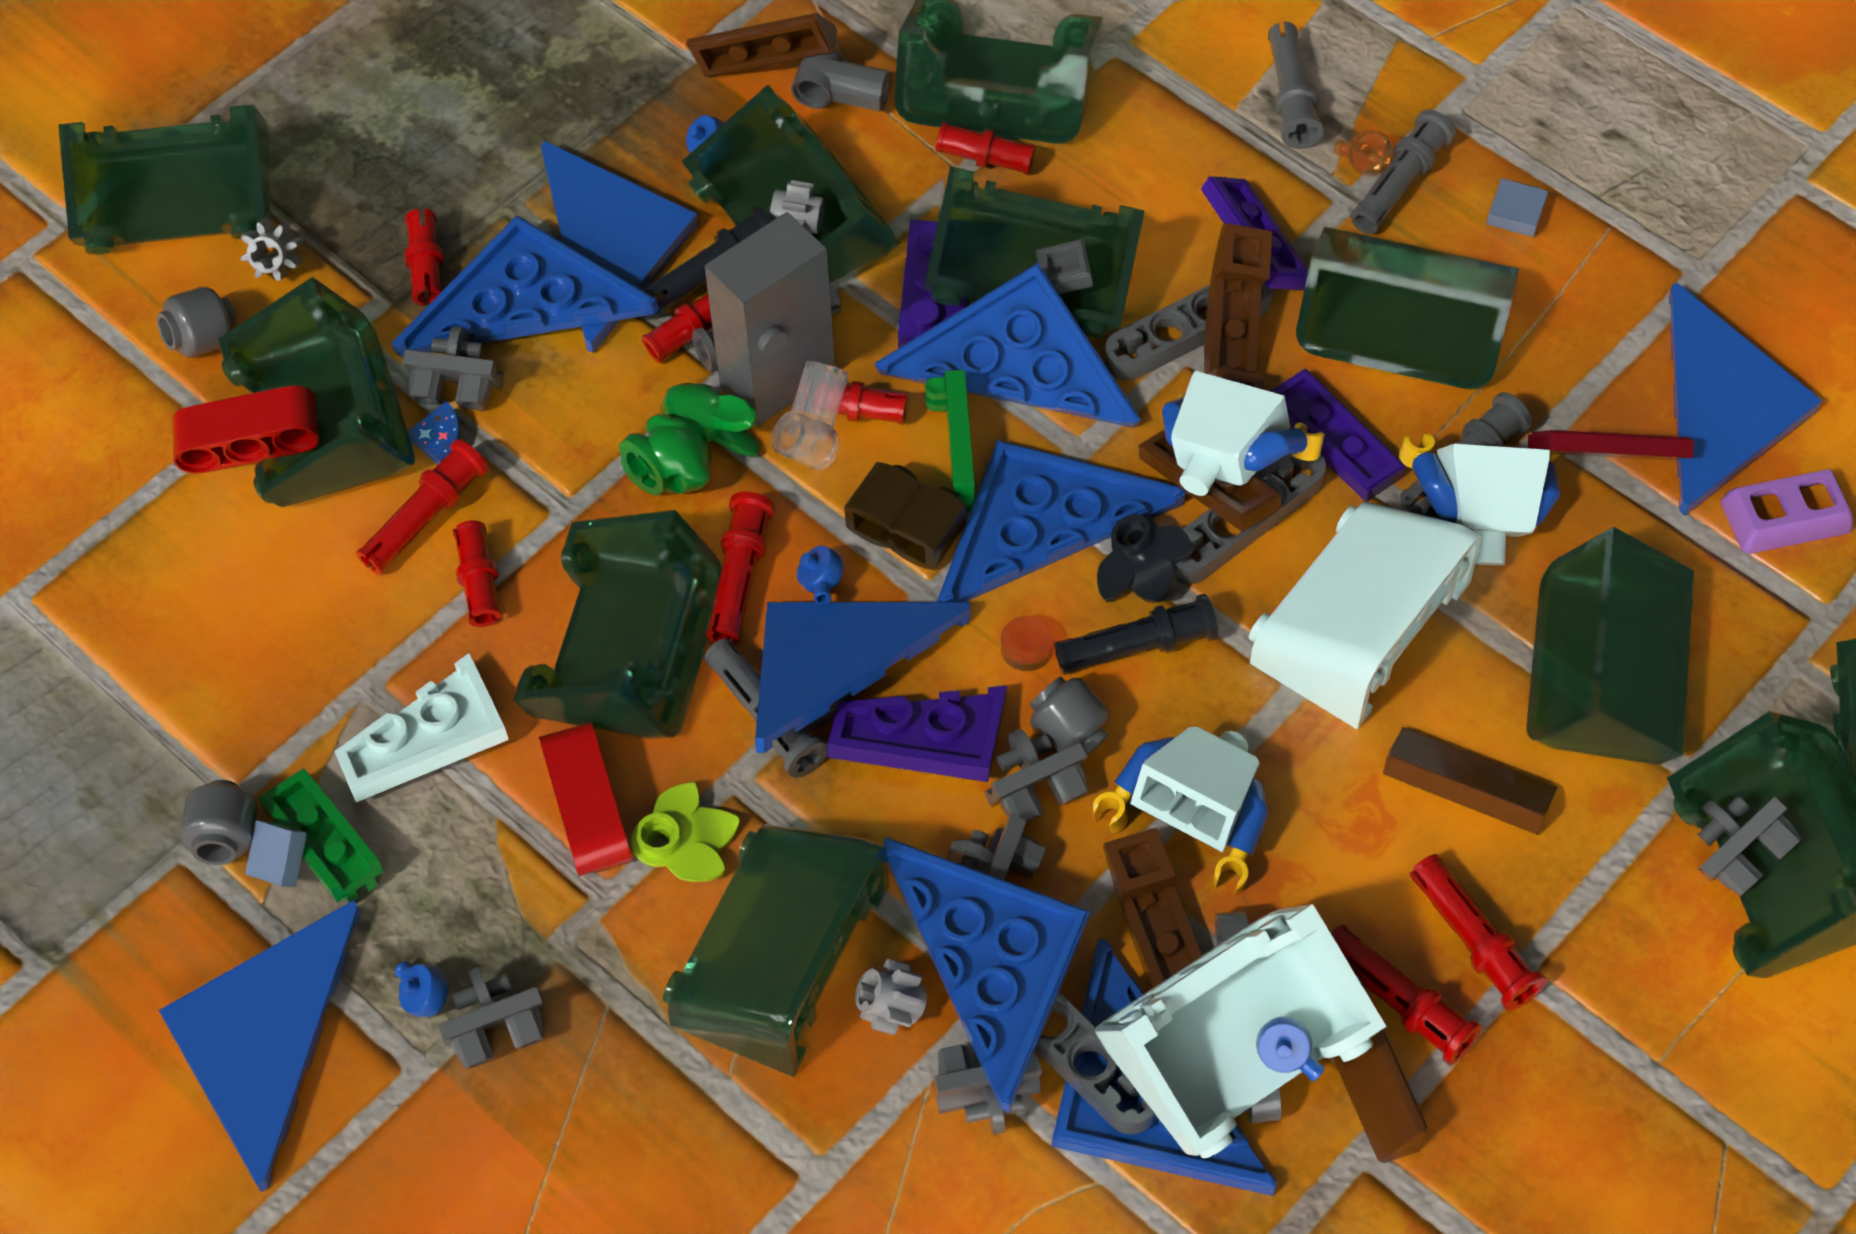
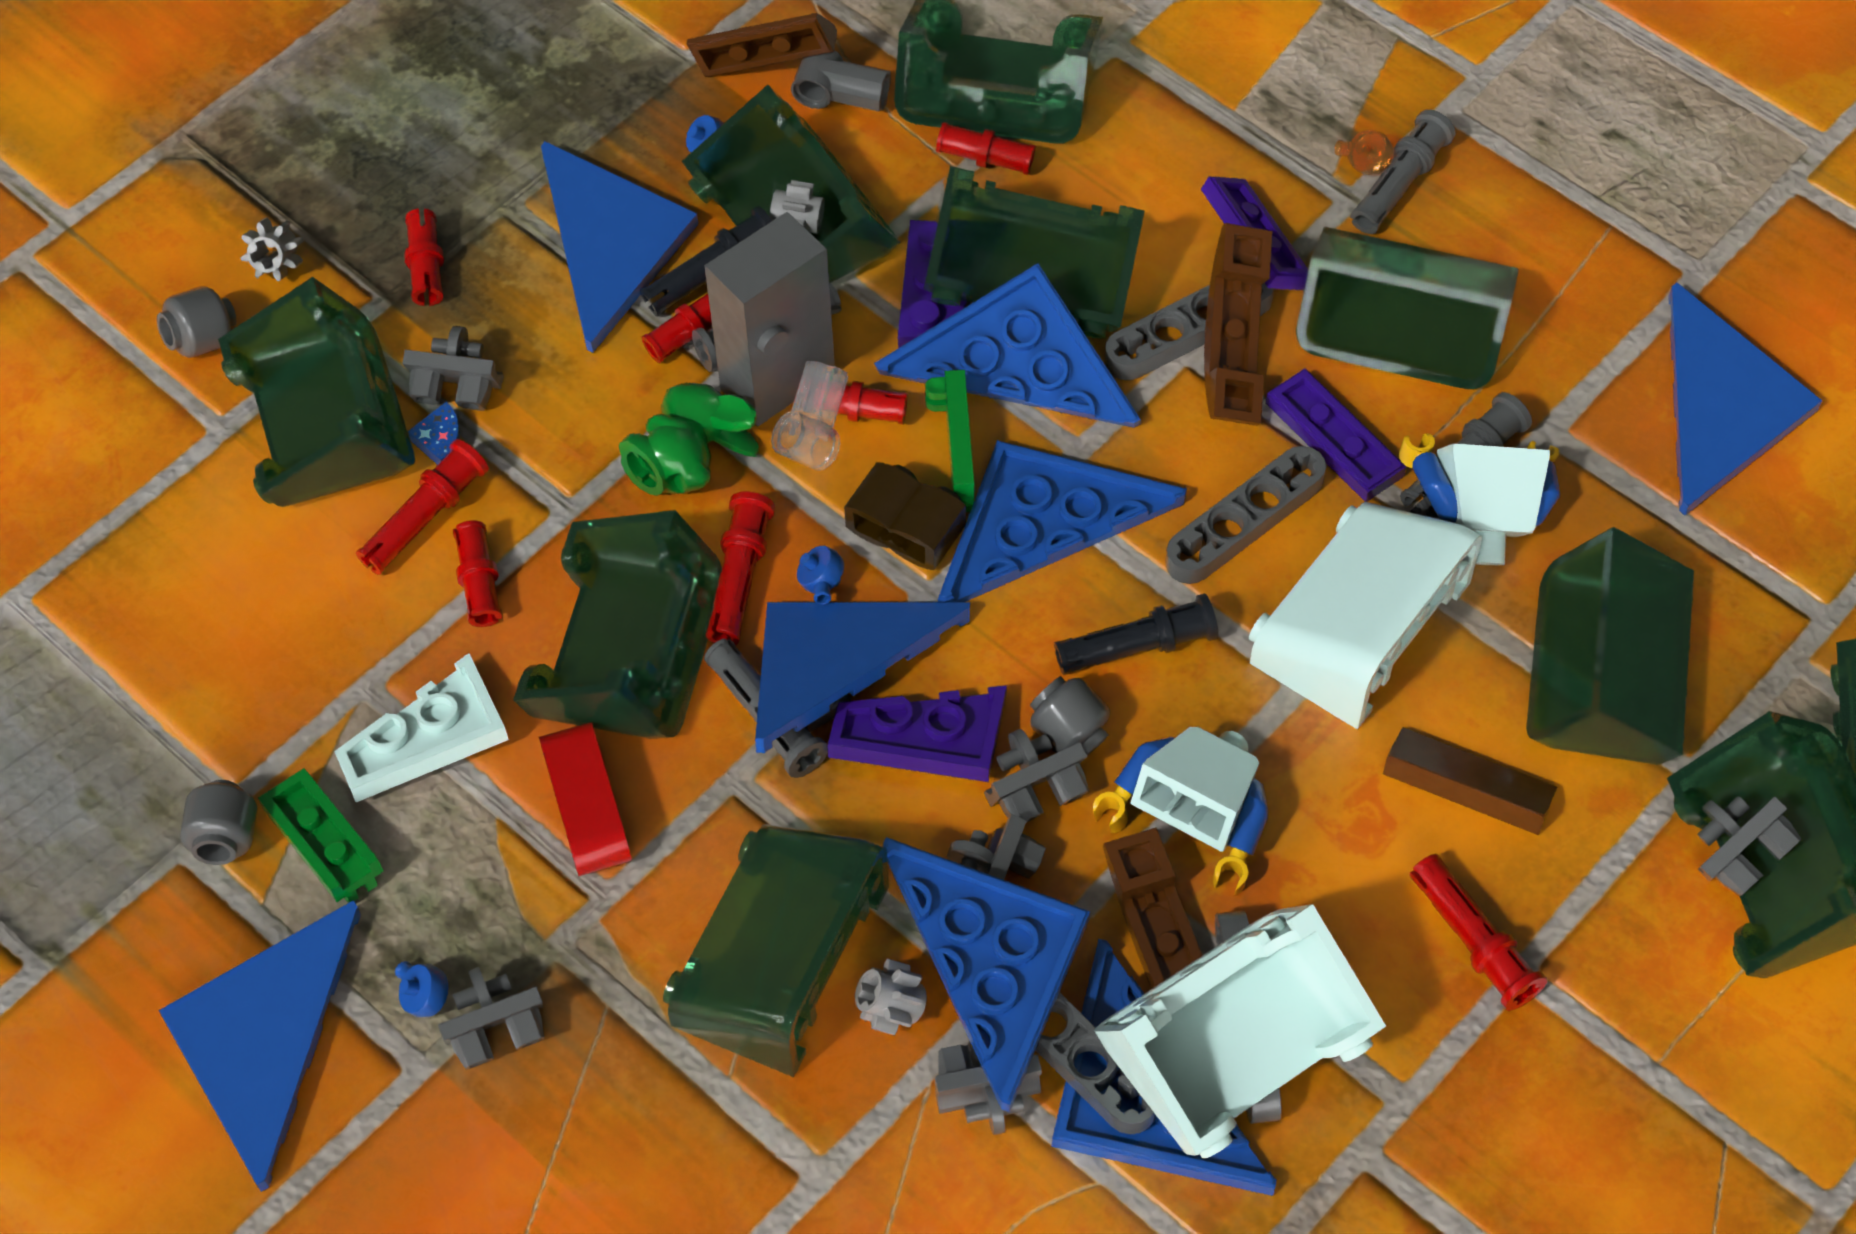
clear green windscreen [58,104,270,254] -> none
red beam [172,386,319,474] -> none
sand blue tile [245,820,307,887] -> none
blue tile [391,215,659,357] -> none
lime plate [631,782,740,882] -> none
clear orange tile [1001,616,1054,671] -> none
dark grey tile [1036,239,1094,294] -> none
black plate [1097,514,1193,603] -> none
reddish brown tile [1138,430,1281,532] -> none
light aqua torso [1162,371,1325,496] -> none
piece [1256,1016,1325,1081] -> none
dark grey pin [1268,22,1324,149] -> none
red pin [1331,924,1482,1066] -> none
reddish brown slope [1333,975,1428,1163] -> none
sand blue tile [1487,178,1548,237] -> none
dark red tile [1527,430,1694,460] -> none
medium lavender piece [1721,469,1854,554] -> none

